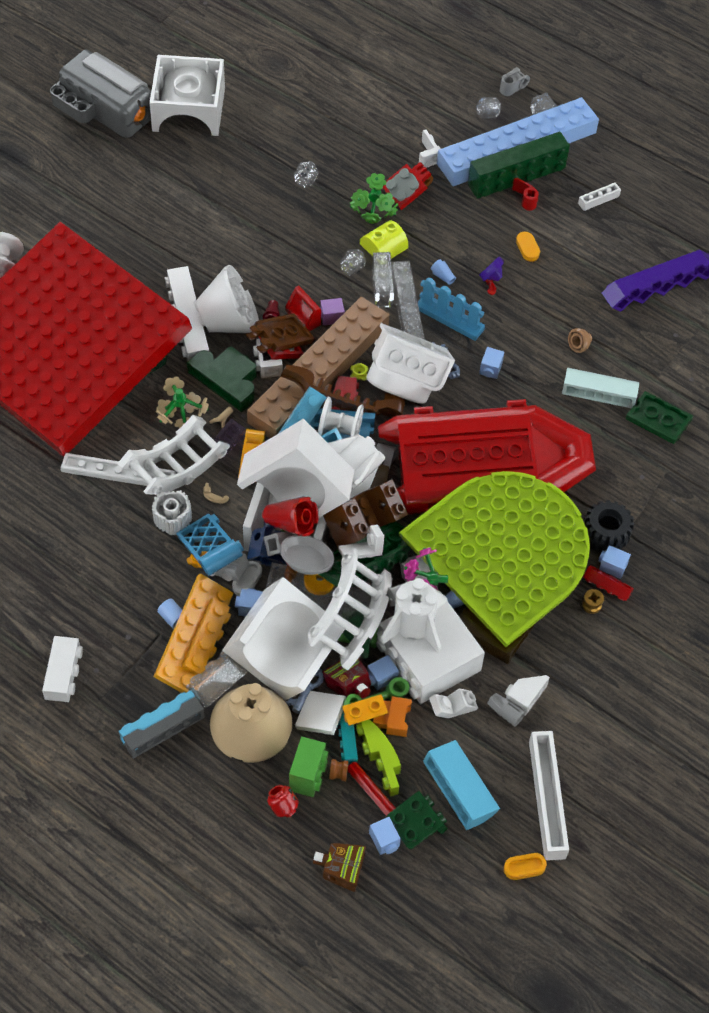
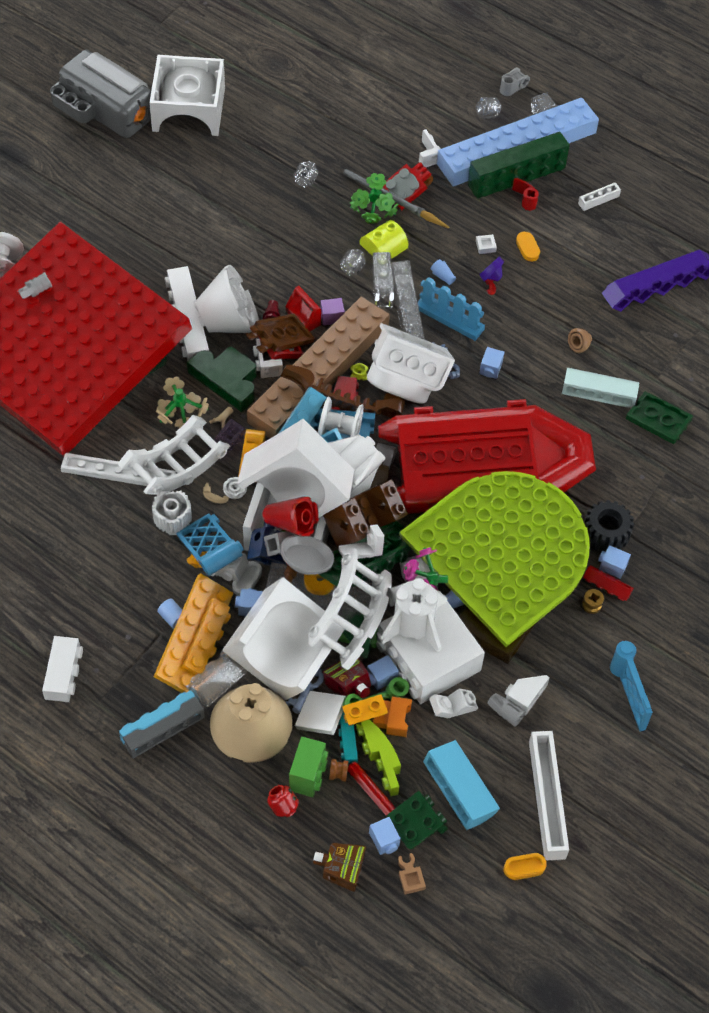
none -> light grey hinge [18,272,53,299]
none -> white plate [223,477,247,499]
none -> dark grey piece [343,169,449,228]
none -> medium nougat plate [398,853,426,895]
none -> white plate [476,234,497,254]
none -> dark azure piece [610,641,653,731]

